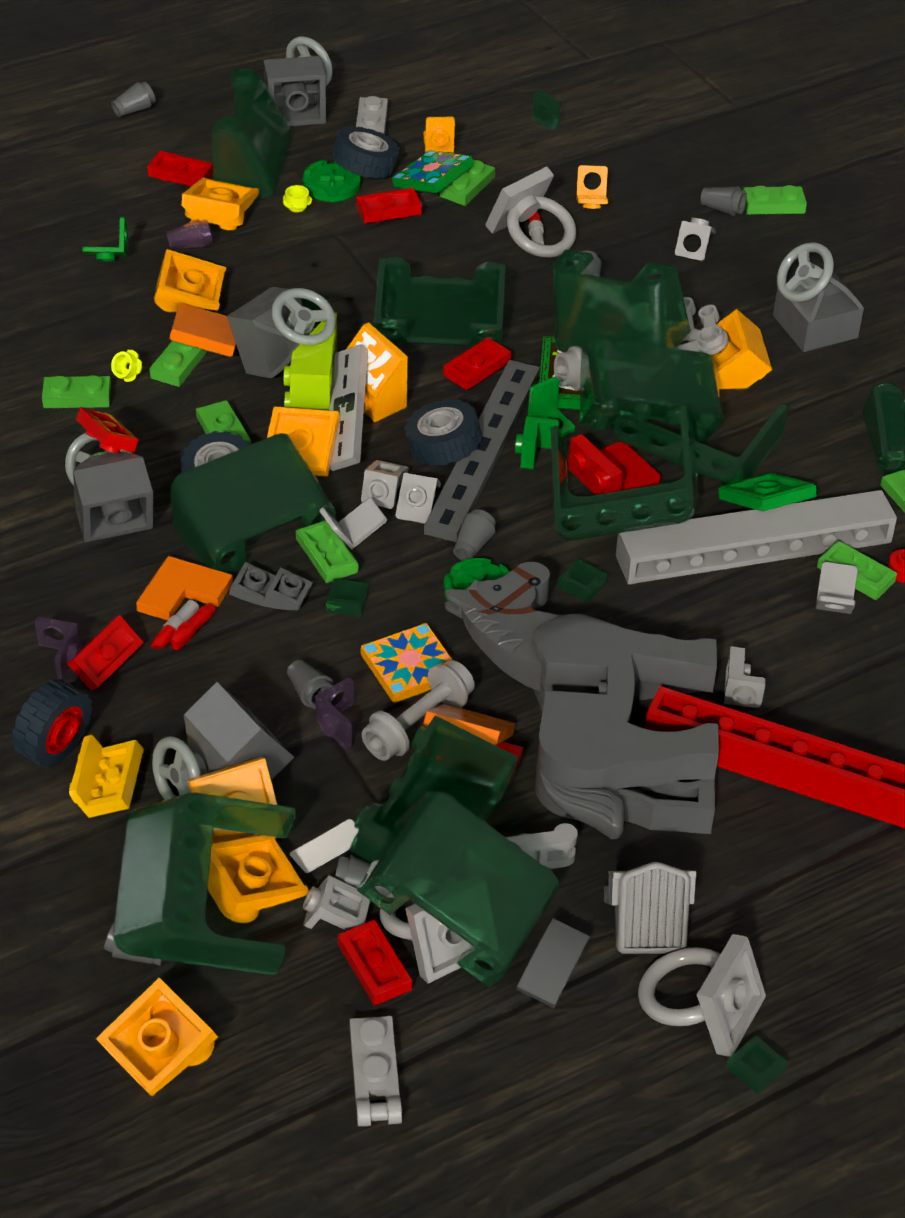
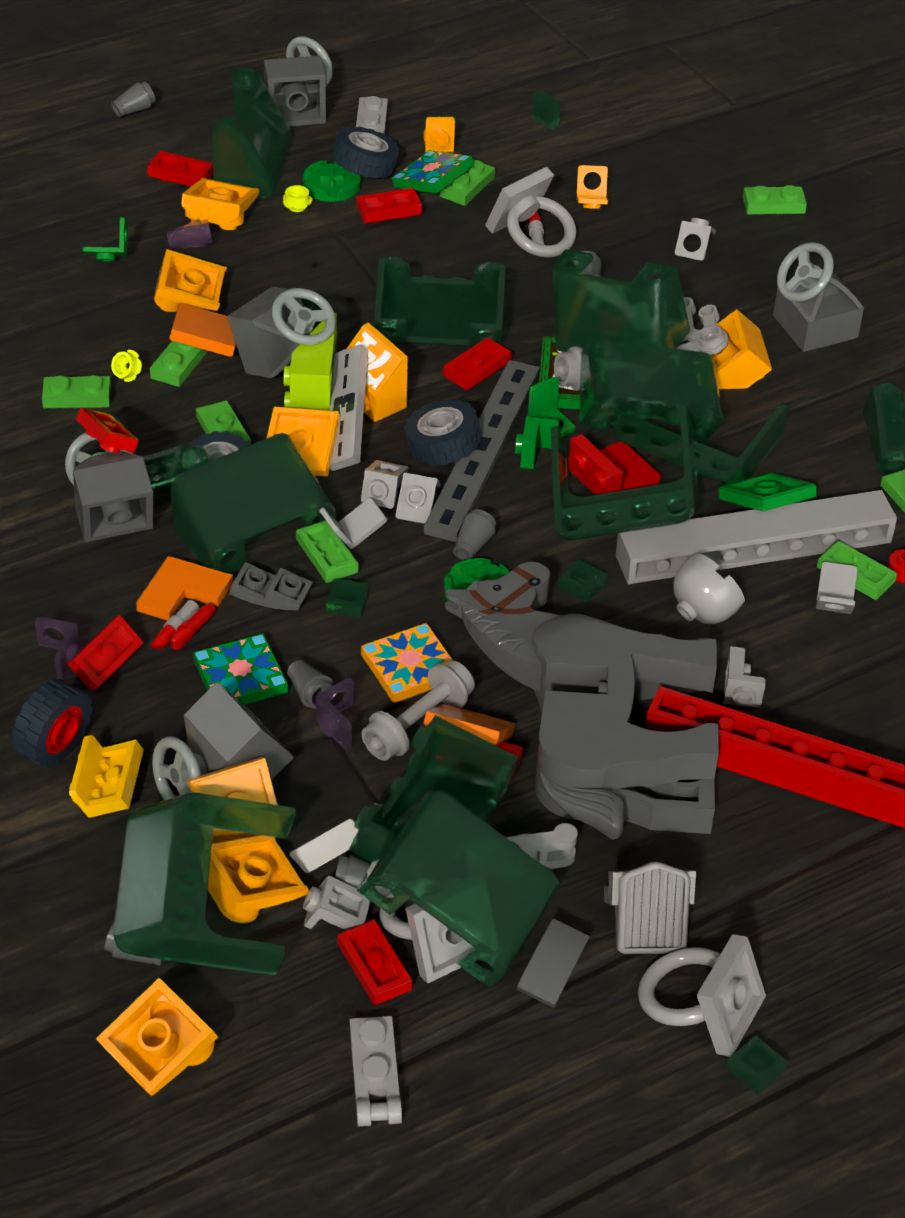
dark grey cone [701,186,747,216] -> none
none -> clear green plate [143,445,209,491]
none -> tile [193,633,288,705]
none -> light grey cylinder [673,553,745,624]

